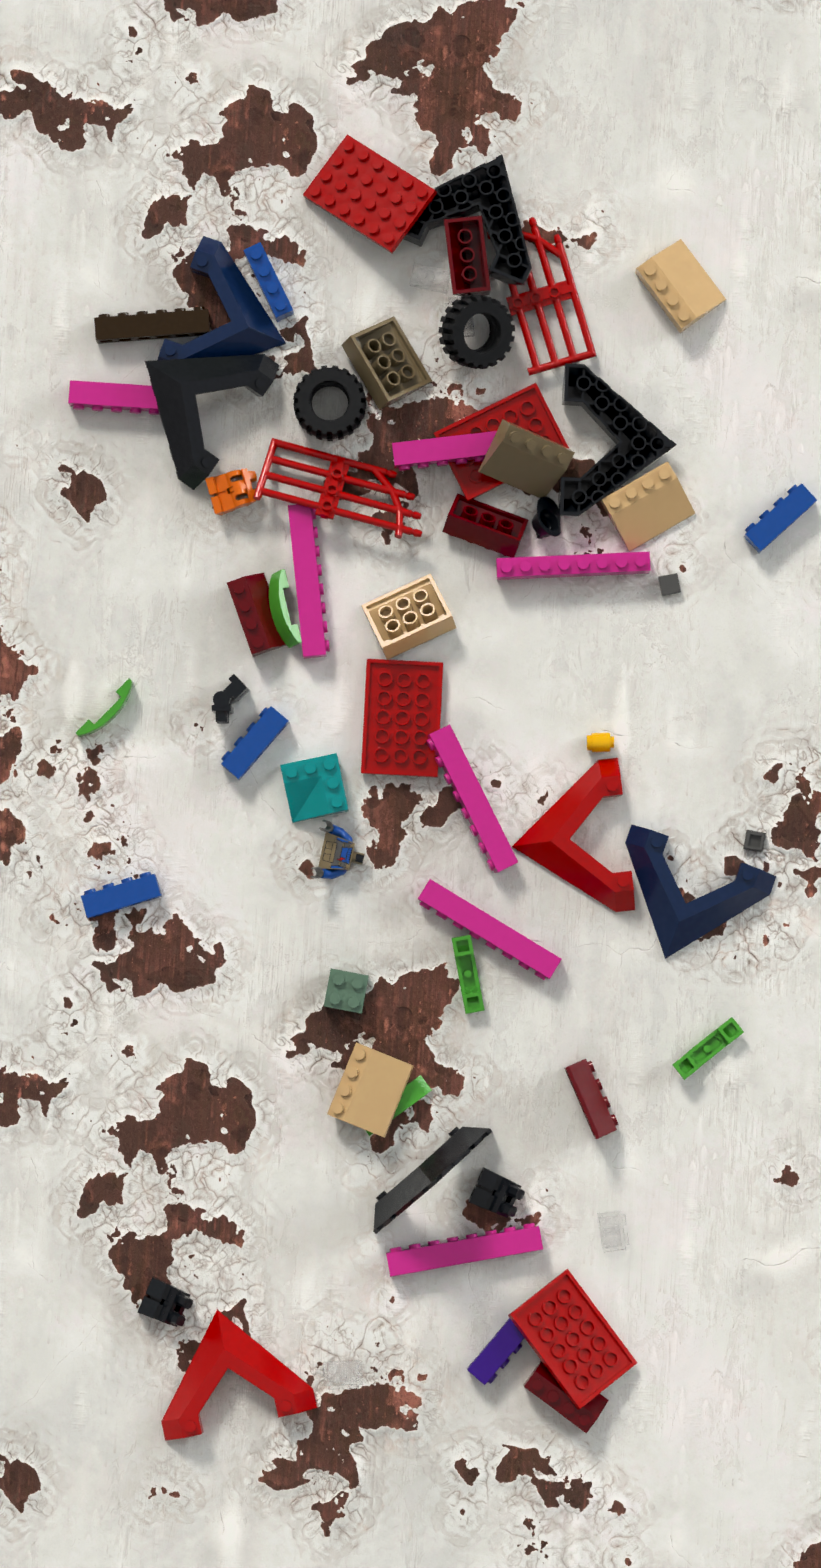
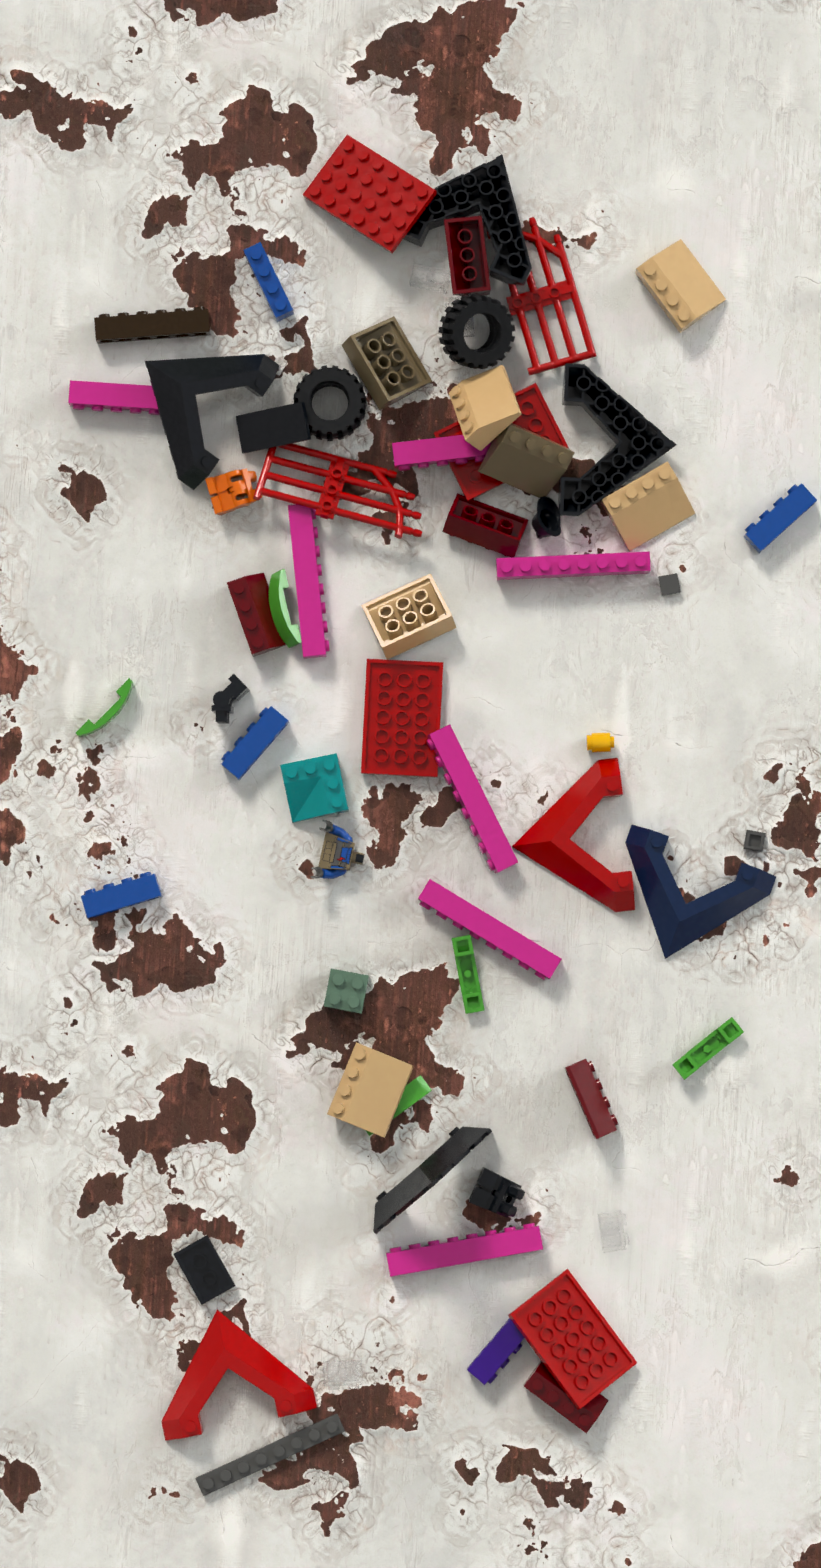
black hips [137,1276,193,1327] -> none
dark blue wedge [158,236,286,360] -> none
none -> black plate [173,1235,236,1305]
none -> dark grey plate [195,1413,345,1496]
none -> black tile [236,402,311,454]
none -> tan slope [449,365,521,451]

